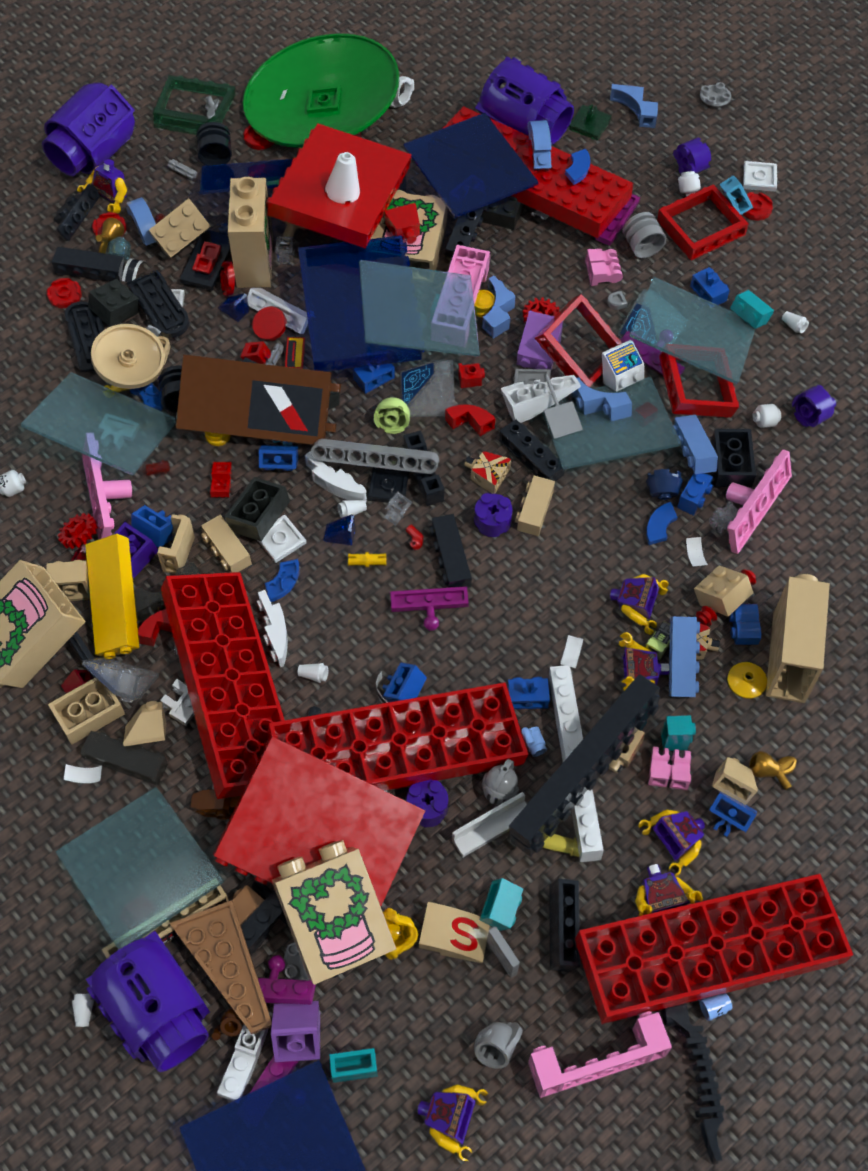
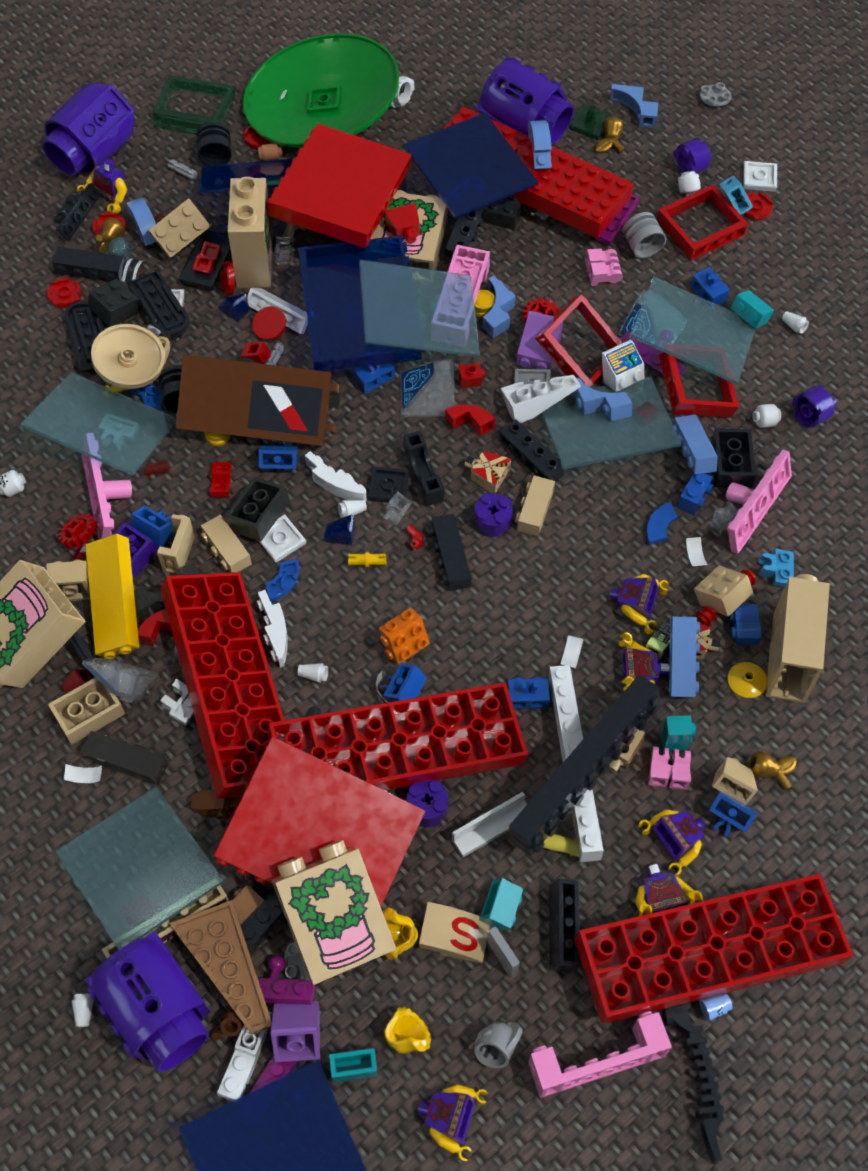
tan slope [123,701,166,746] -> none
light grey piece [205,95,219,119] -> none
slope [285,337,305,369] -> none
light grey beam [311,439,439,474] -> none
white cone [325,152,360,204] -> none
yellowish green cylinder [374,397,410,434] -> none
magenta plate [390,587,469,631] -> none
light grey helmet [482,759,519,805] -> none
light blue piece [521,727,547,757] -> none
light grey piece [544,374,583,439] -> none
blue tile [565,149,590,185] -> none
light grey tile [607,291,628,310] -> none
dark blue cone [646,469,683,500] -> none
none -> nougat brick [258,143,283,162]
none -> orange brick [379,607,430,665]
none -> yellow hair [384,1007,431,1054]
none -> pearl gold piece [595,117,625,153]
none -> dark azure plate [758,549,794,587]

